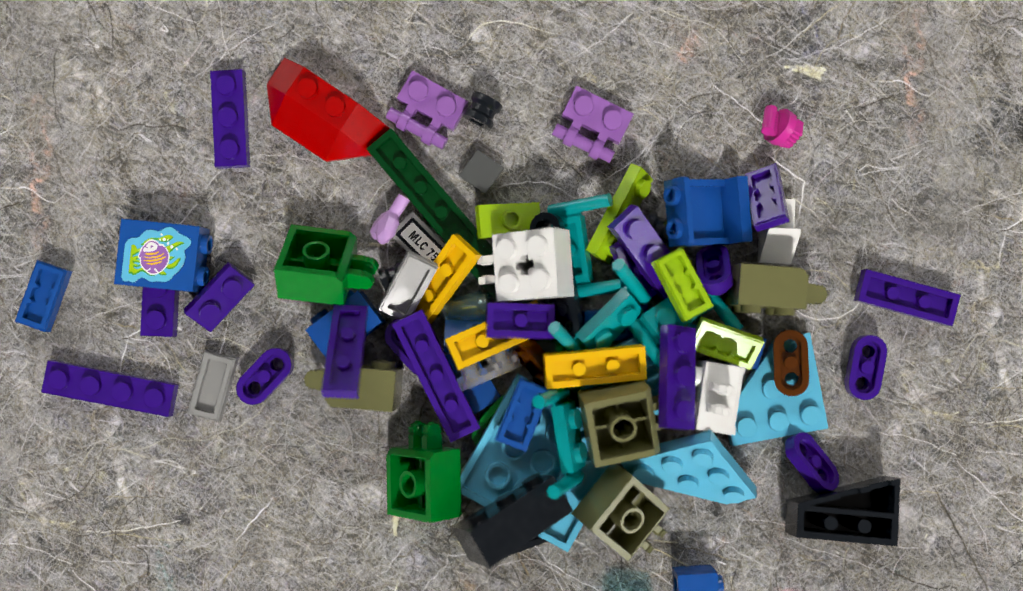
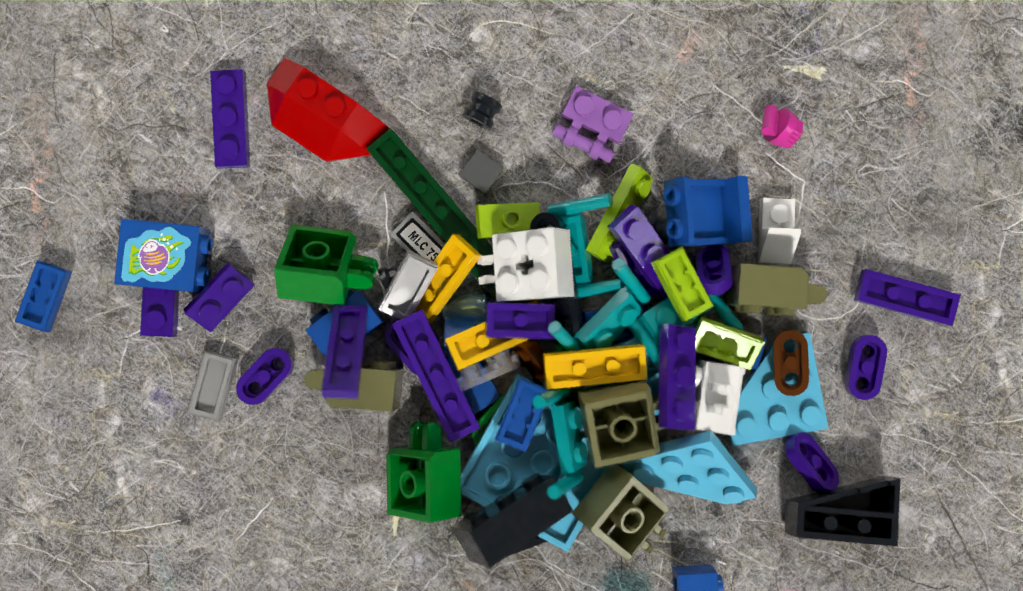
dark purple plate [41,360,179,417] -> none
lavender rock [370,194,410,244] -> none
medium lavender plate [386,70,469,149] -> none
plate [745,163,790,232] -> none

